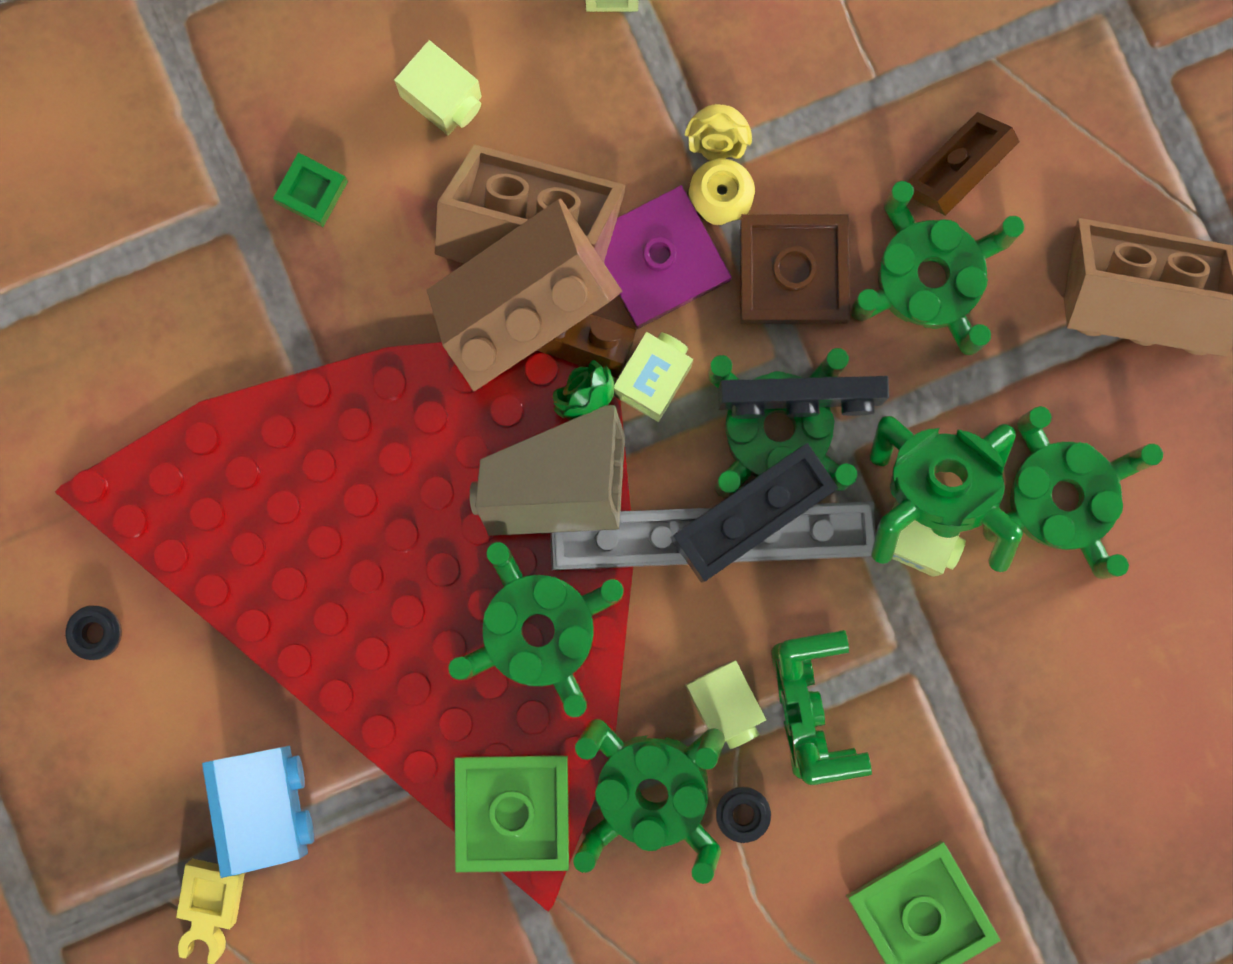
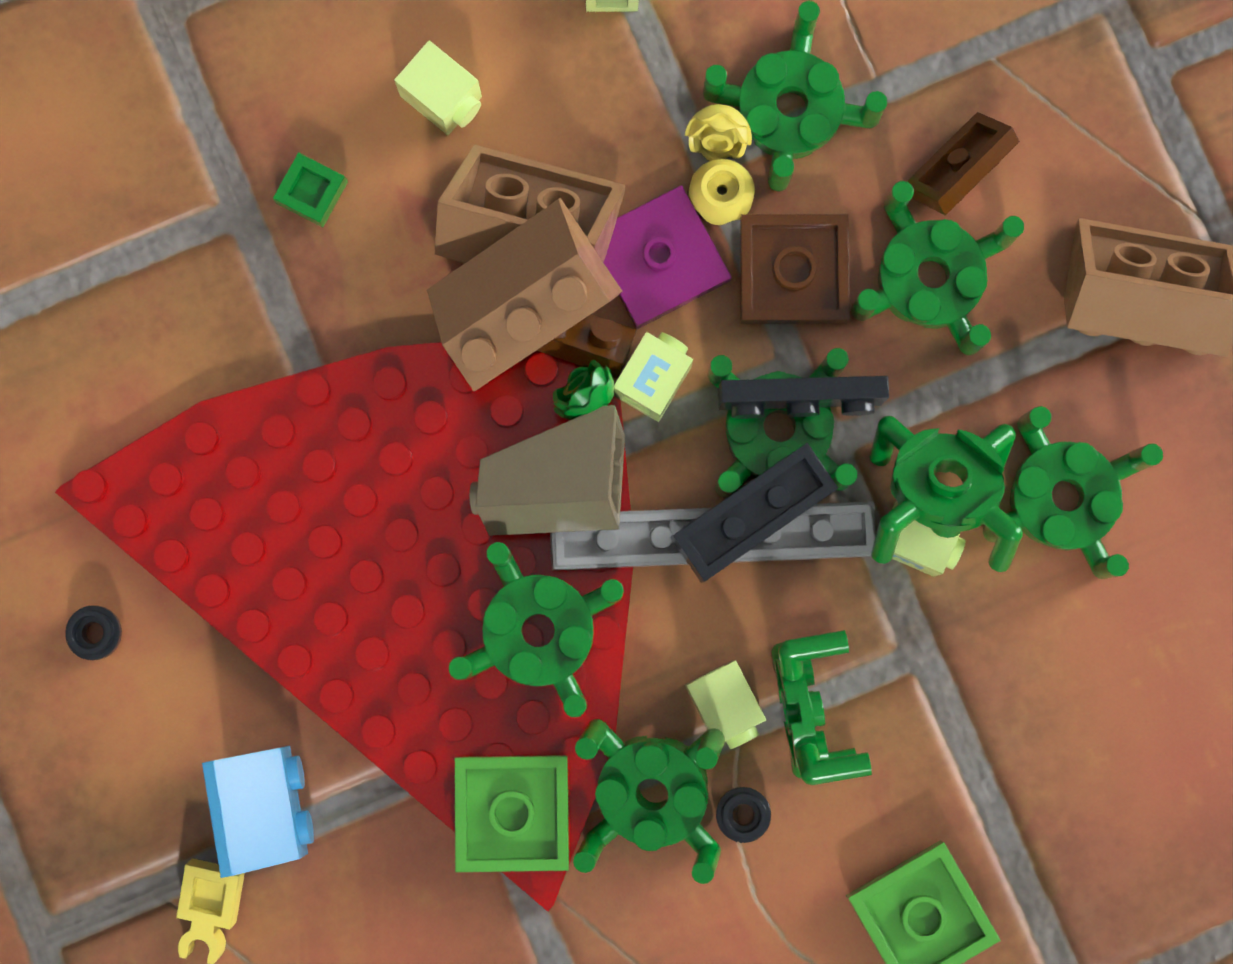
none -> green plate [703,0,887,192]

